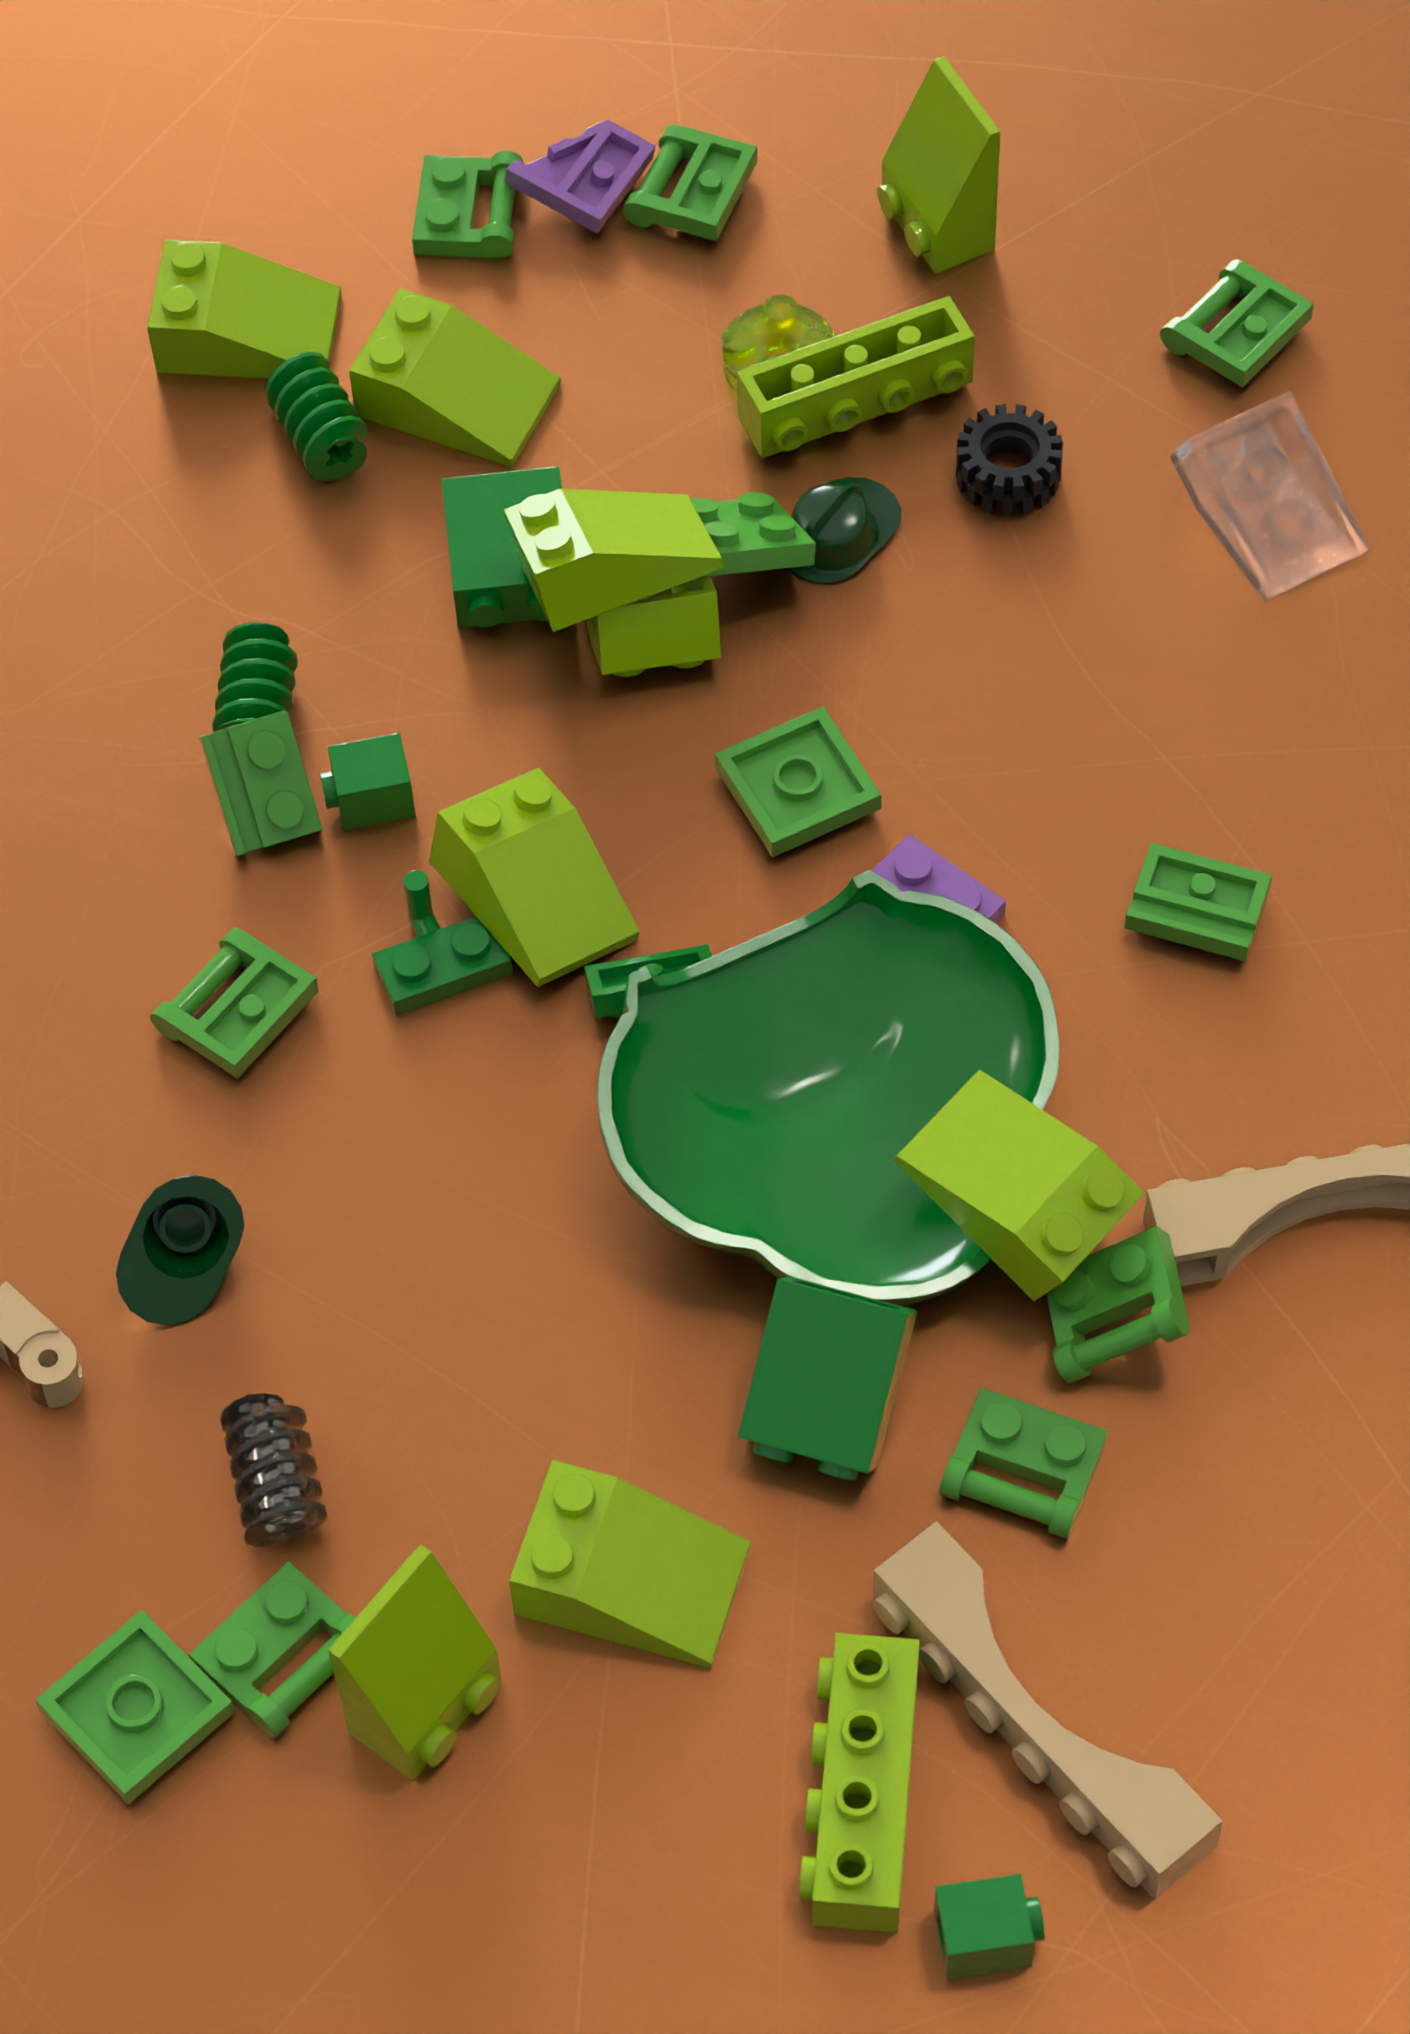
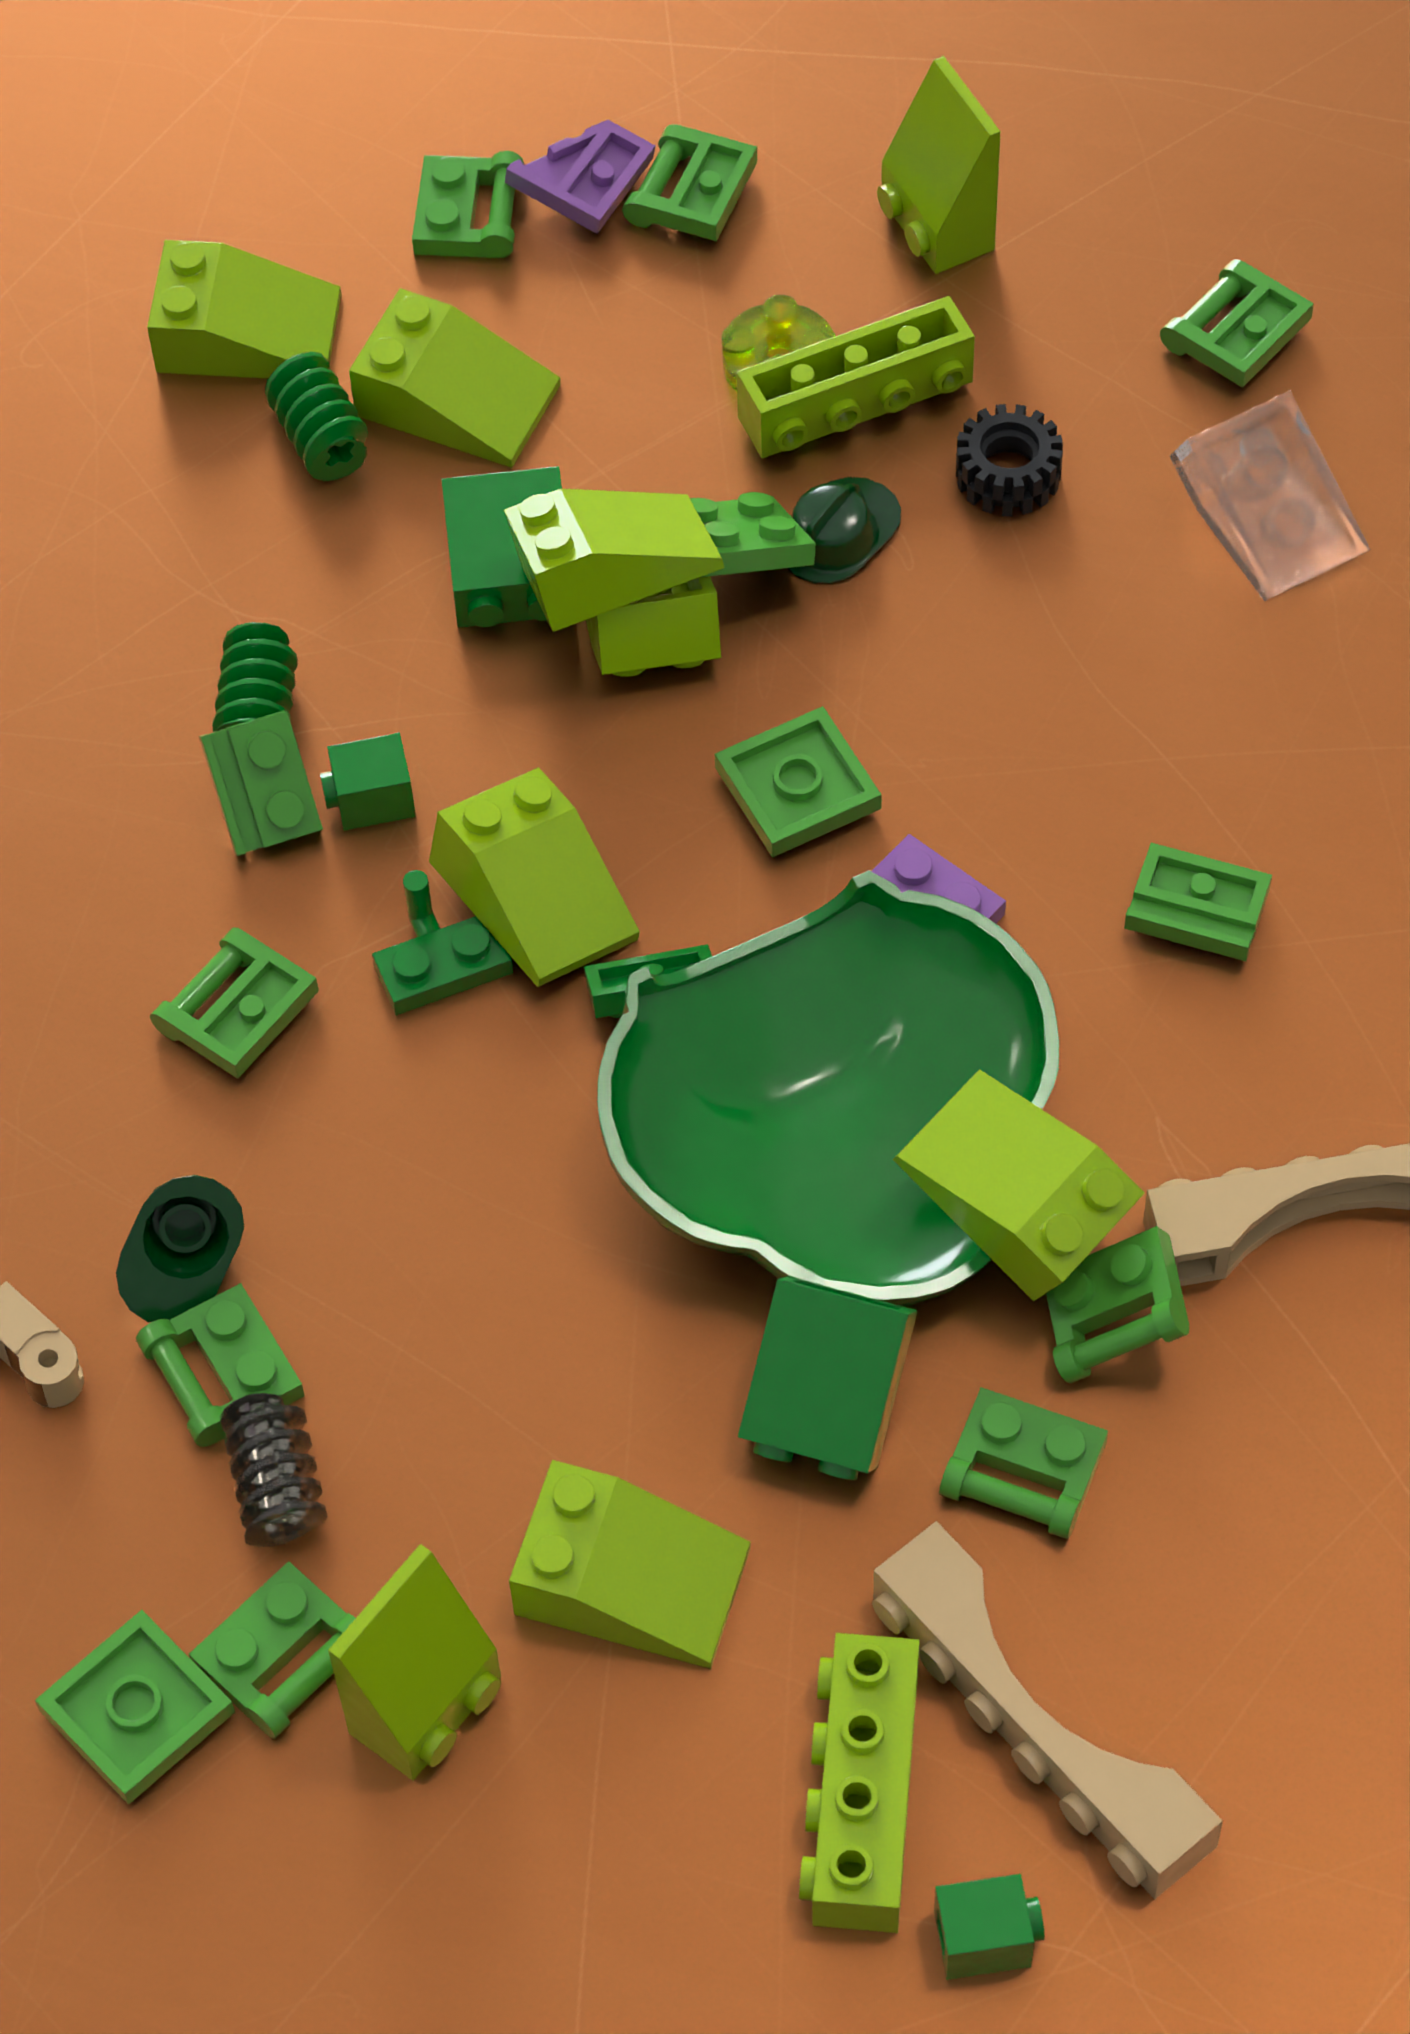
none -> bright green plate [136,1283,305,1447]

